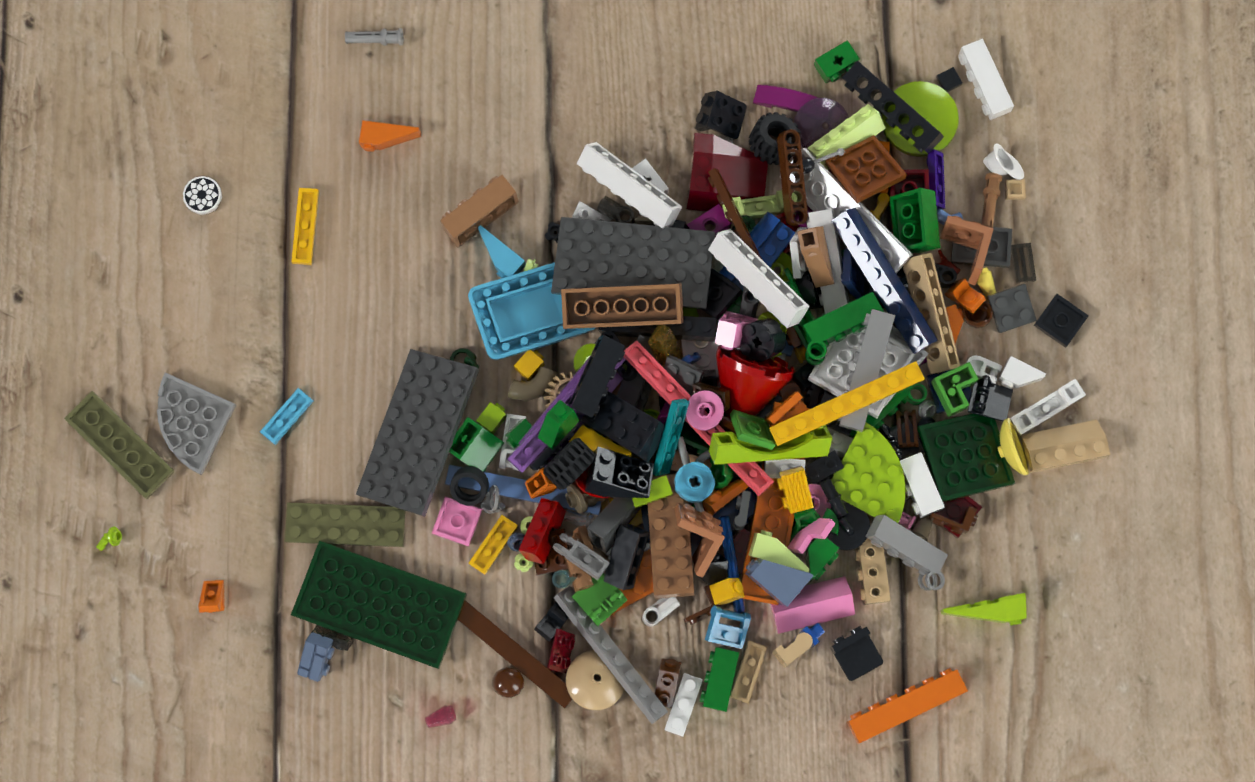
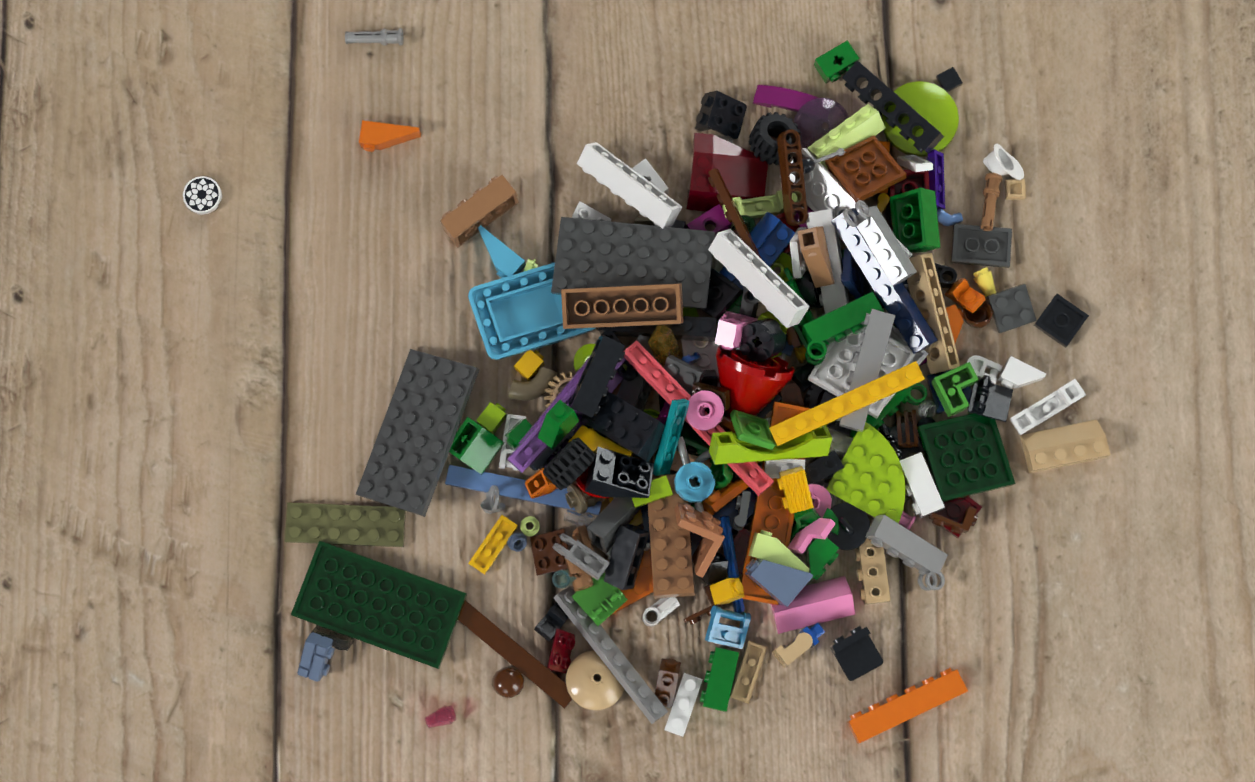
olive plate [64,391,175,499] -> none
lime plate [96,526,122,551] -> none
light grey plate [157,373,236,475] -> none
orange slope [198,580,225,613] -> none
medium azure tile [260,388,313,445] -> none
yellow plate [291,188,319,265] -> none
bright pink plate [432,496,482,547] -> none
dark green piece [450,348,479,369] -> none
black tyre [450,466,489,506] -> none
yellowish green plate [514,554,534,572] -> none
red arch [519,498,566,565] -> none
black plate [545,222,560,243] -> none
clear smoke piece [597,196,635,224] -> none
orange bracket [765,391,807,427] -> none
black axle [820,479,849,518] -> none
dark tan cone [911,515,933,541] -> none
clear red bar [937,250,961,275] -> none
nougat bracket [940,215,993,285] -> none
lime wedge [940,593,1027,626] -> none
white brick [958,39,1014,120] -> none
light yellow dish [997,418,1029,476] -> none
clear smoke tile [1011,243,1037,284] -> none
none -> light grey hinge [843,200,917,285]
none -> white tile [897,155,933,172]

